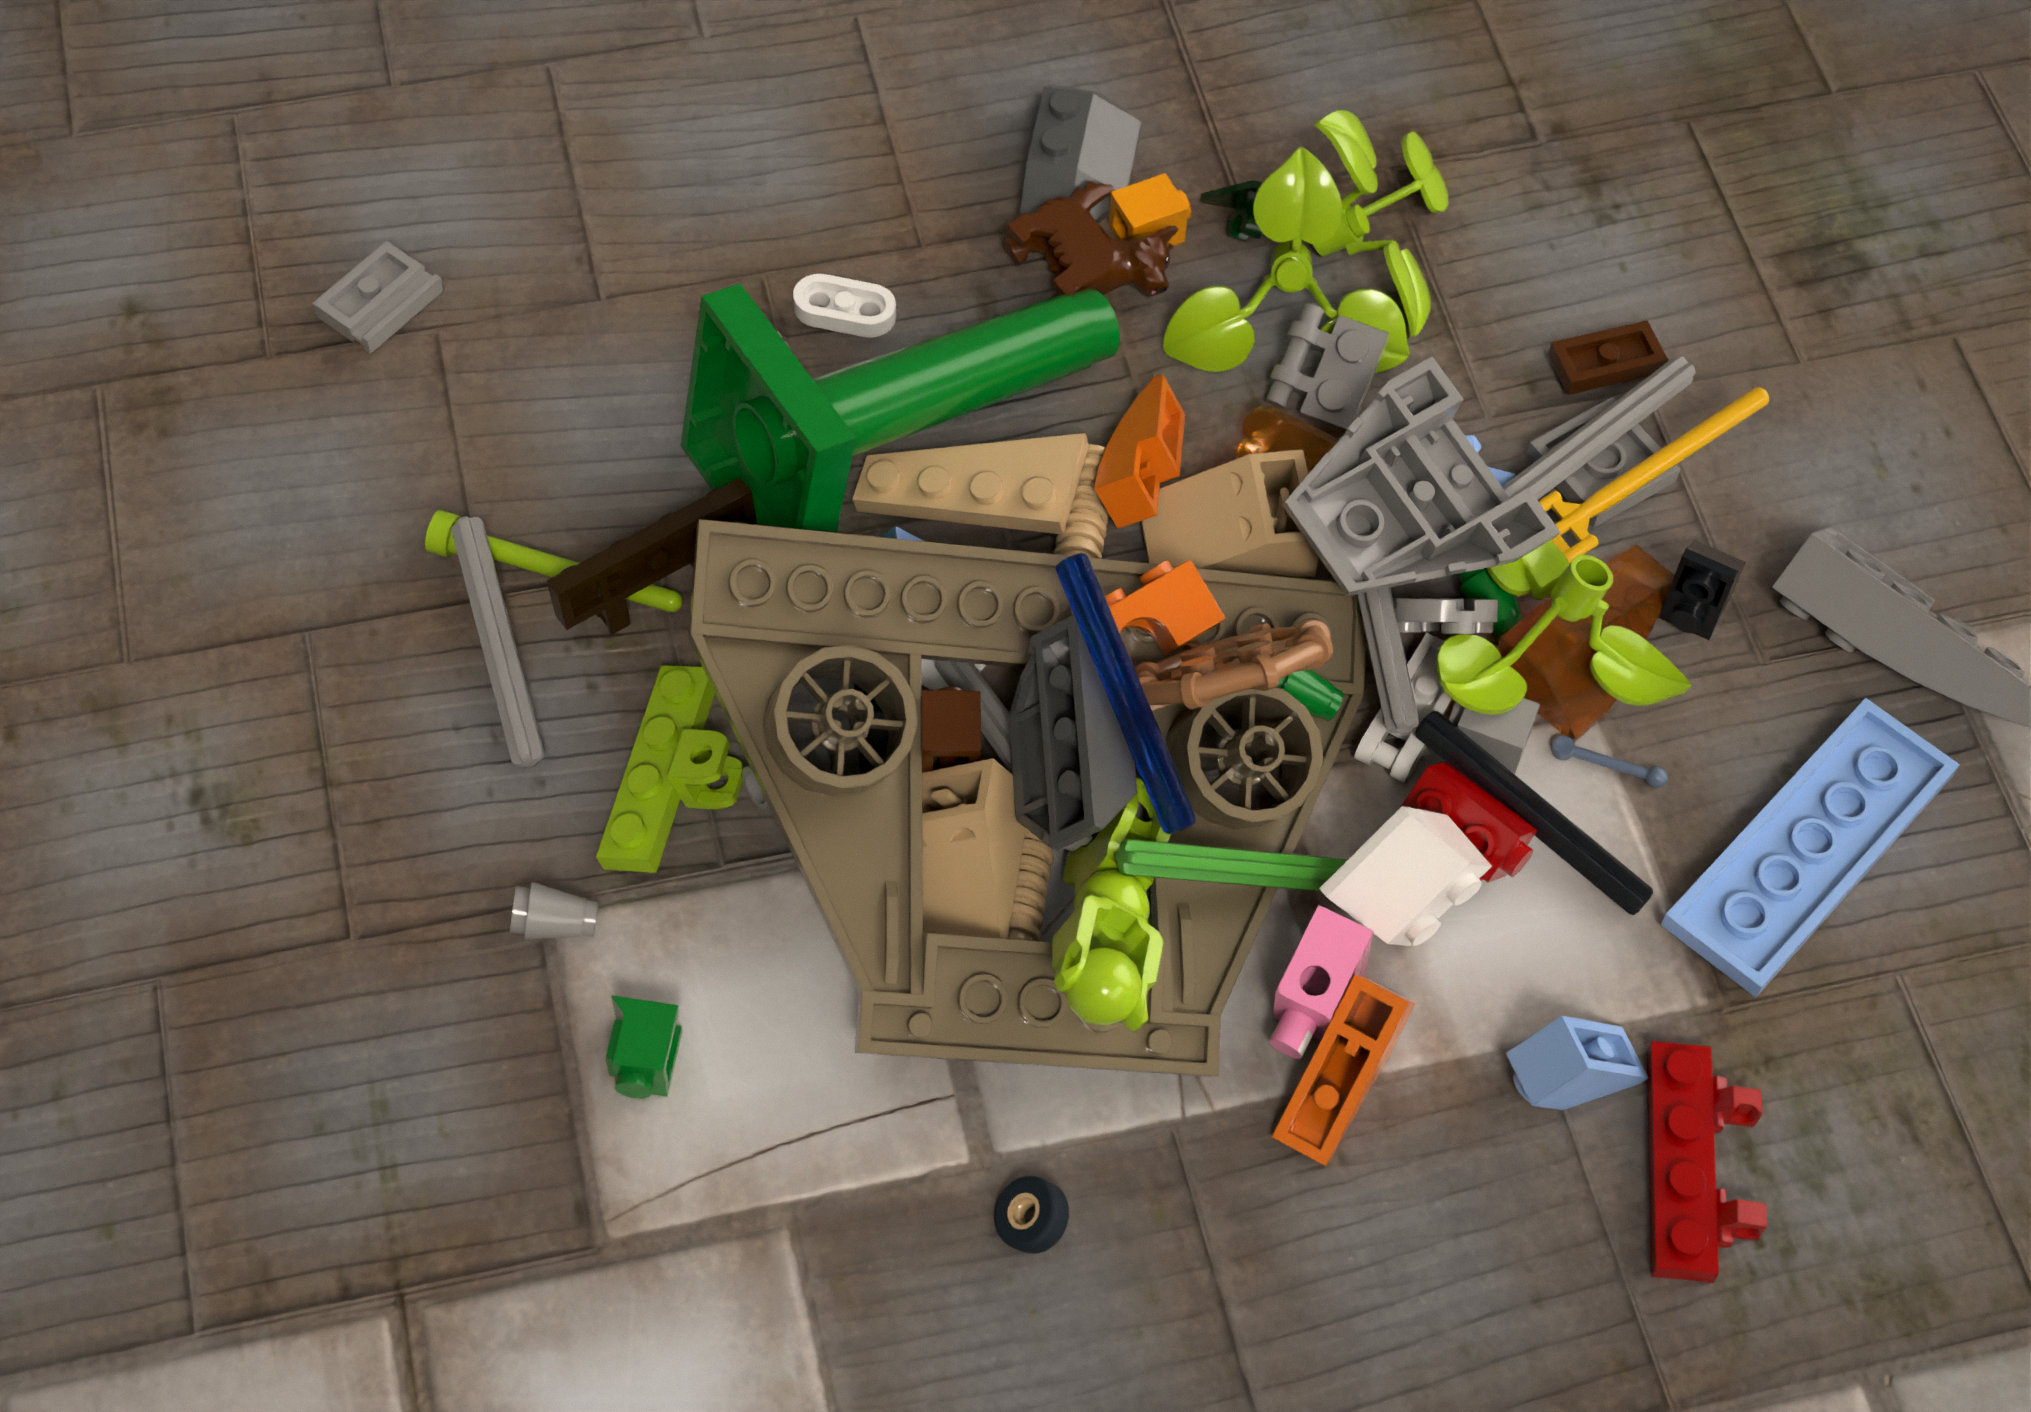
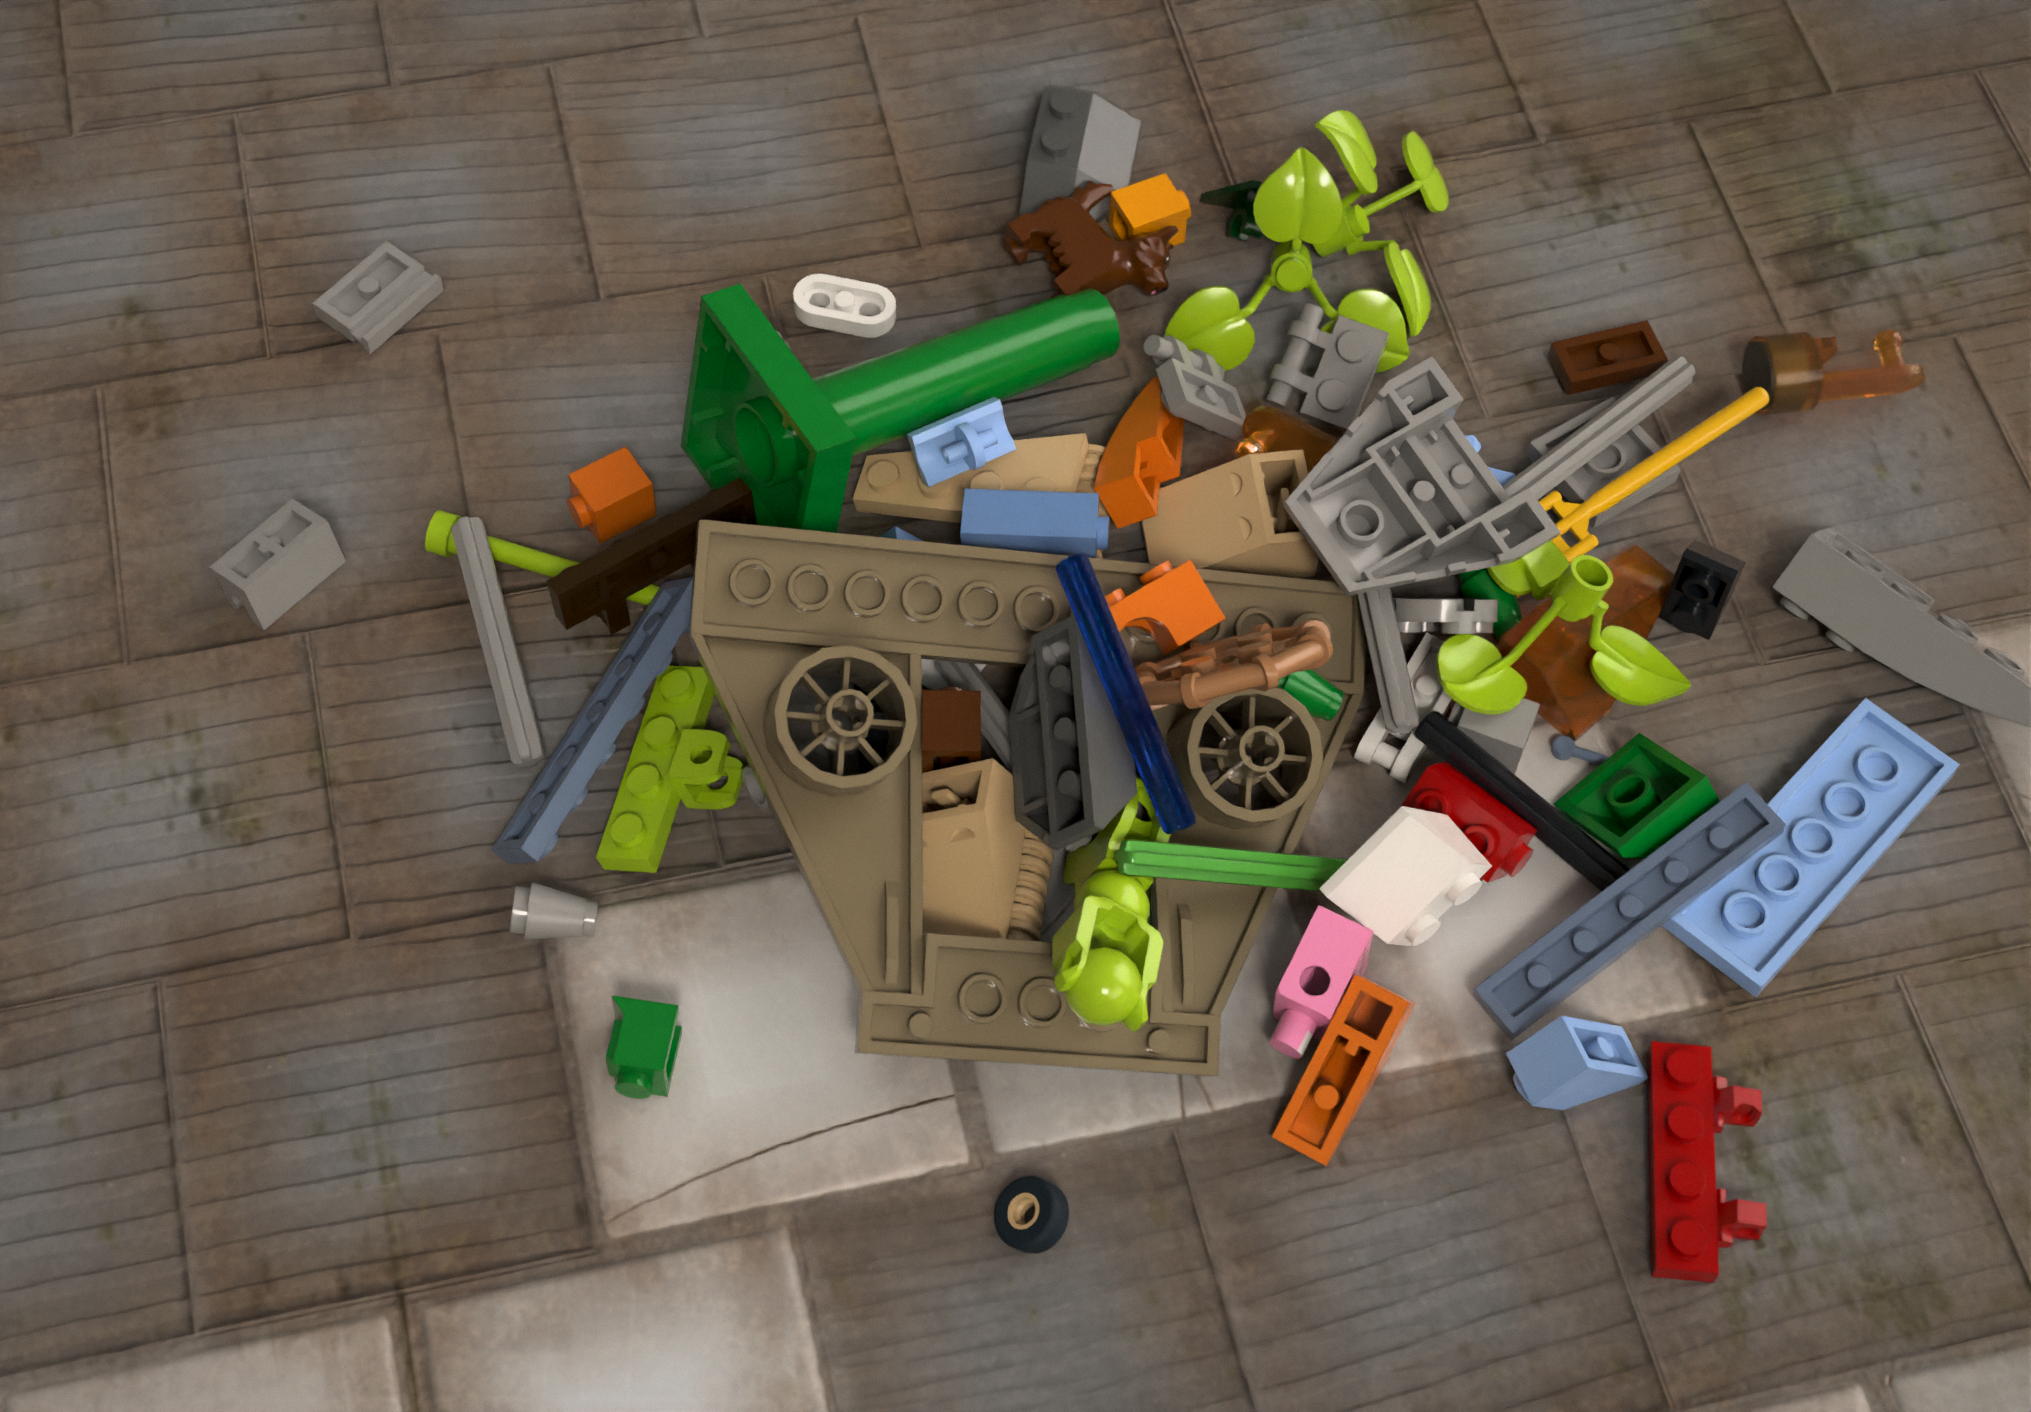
none -> light grey hinge [209,498,346,630]
none -> sand blue plate [492,577,693,864]
none -> orange brick [566,446,657,544]
none -> light blue hips [906,397,1016,487]
none -> medium blue slope [960,488,1109,558]
none -> light grey plate [1144,335,1251,441]
none -> sand blue plate [1473,782,1786,1041]
none -> green slope [1553,733,1720,858]
none -> clear orange piece [1742,329,1926,415]

